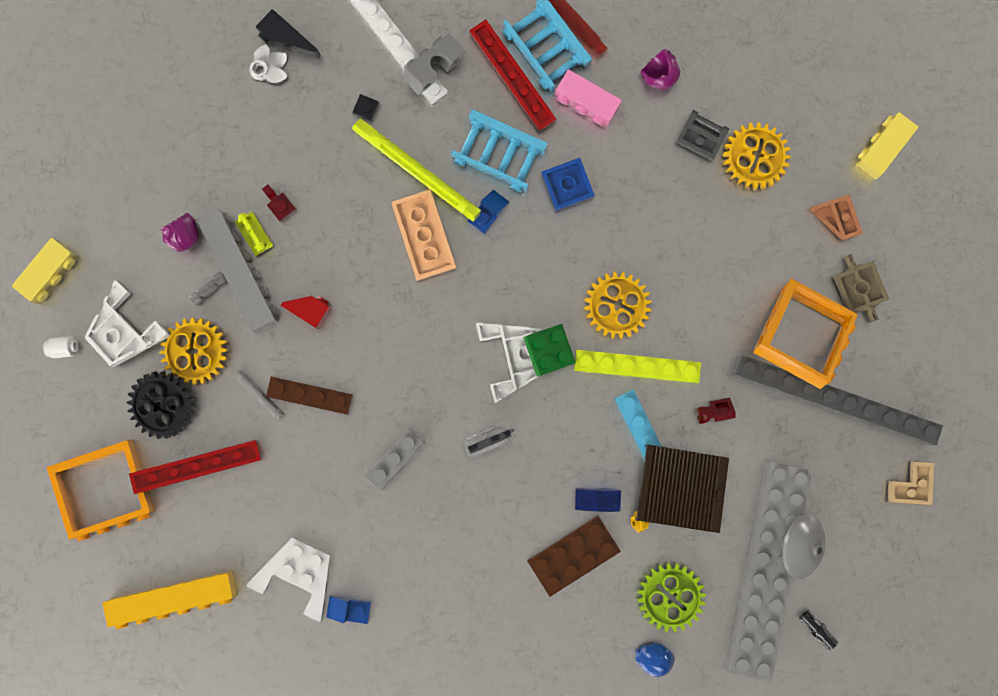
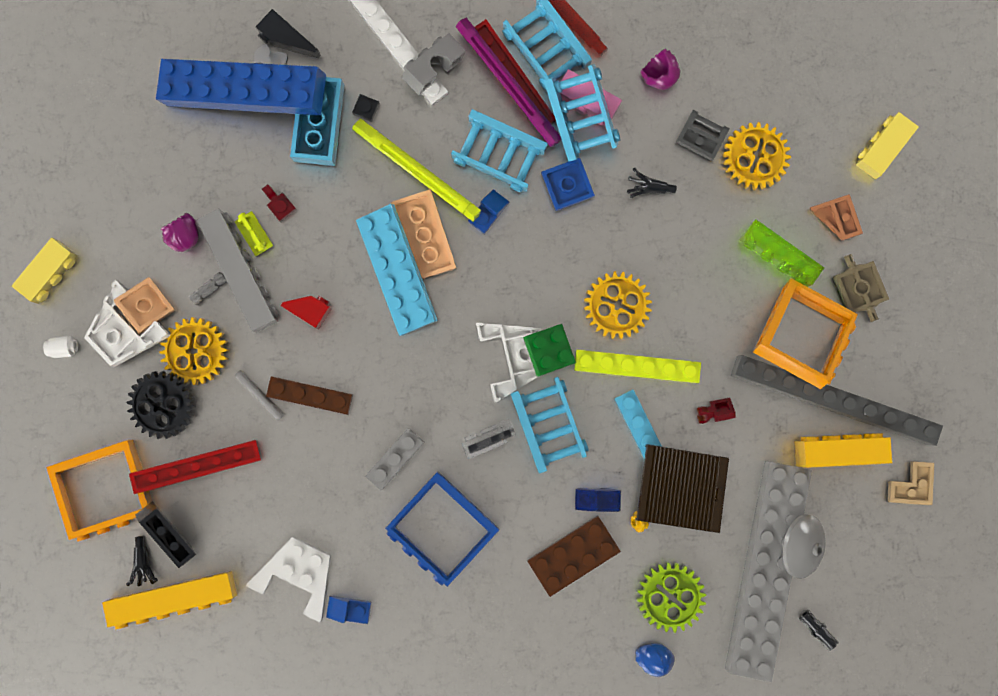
none -> light nougat plate [114,277,174,335]
none -> black piece [126,536,158,586]
none -> black brick [135,501,196,568]
none -> blue brick [156,59,326,115]
none -> medium azure brick [290,77,345,166]
none -> medium azure plate [356,204,438,336]
none -> blue window [385,472,499,587]
none -> magenta piece [456,17,562,147]
none -> medium azure fence [510,377,589,474]
none -> medium azure fence [544,64,621,162]
none -> black piece [627,168,677,198]
none -> clear neon green brick [739,219,825,287]
none -> yellow brick [794,433,892,468]

